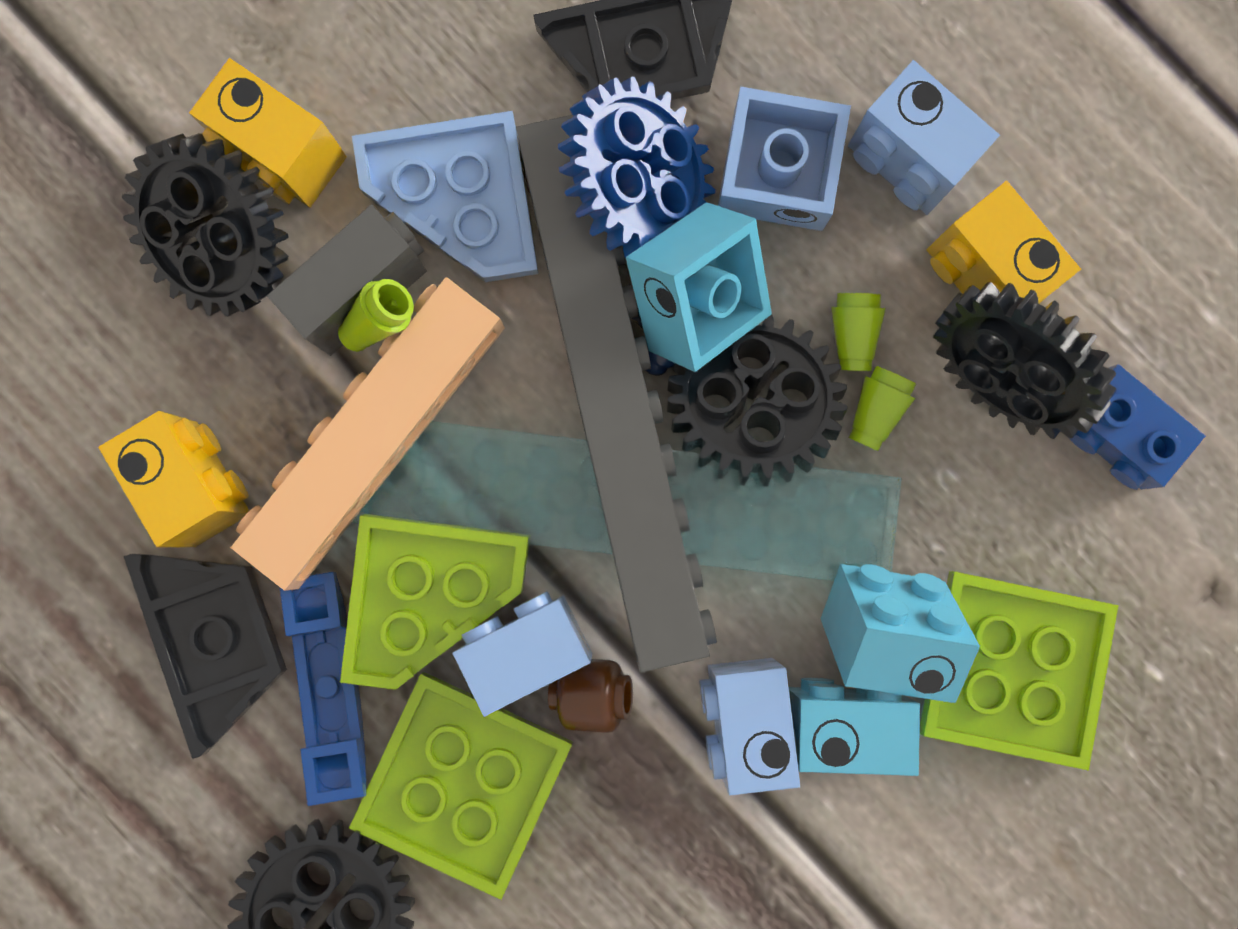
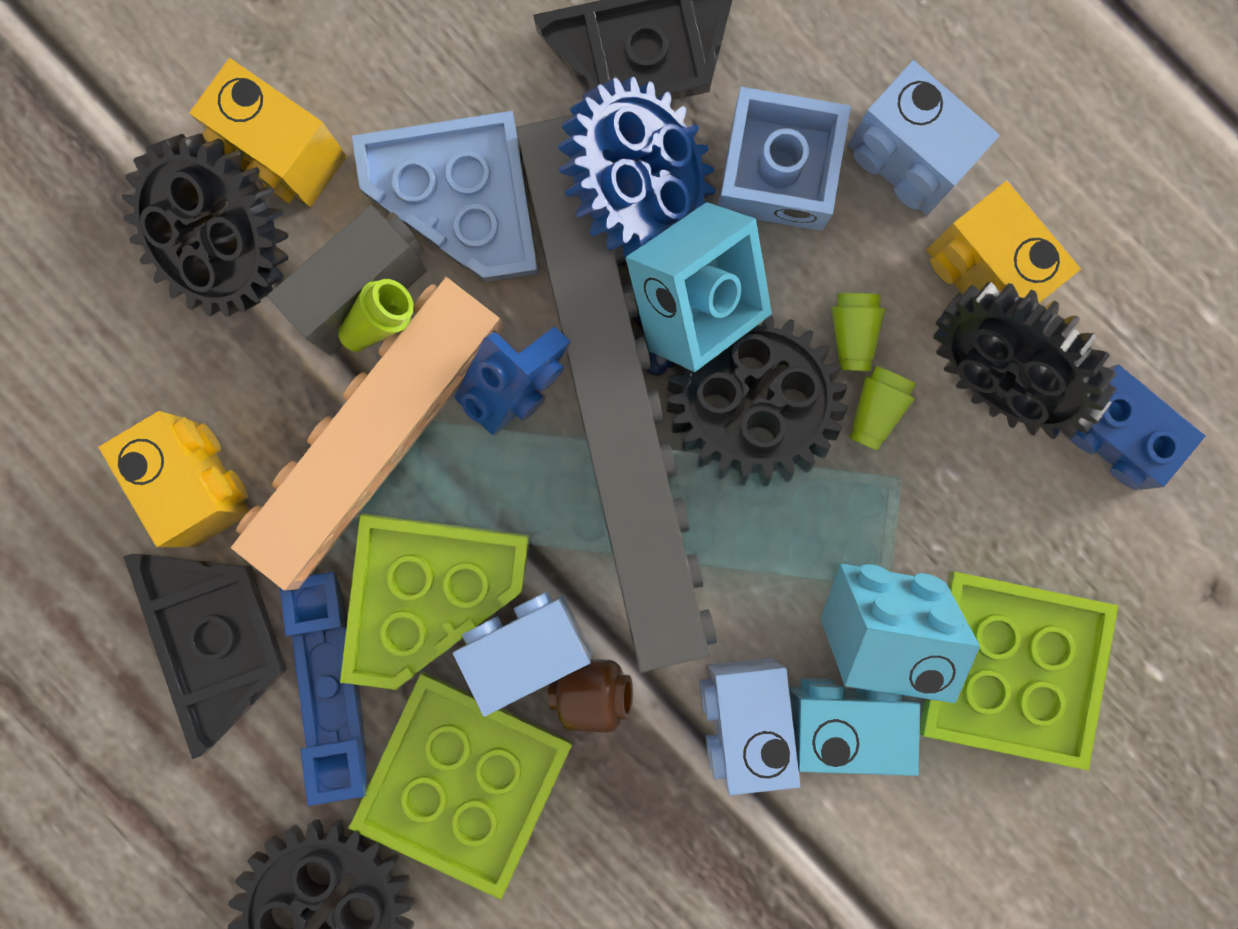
none -> blue bracket [455,326,571,436]

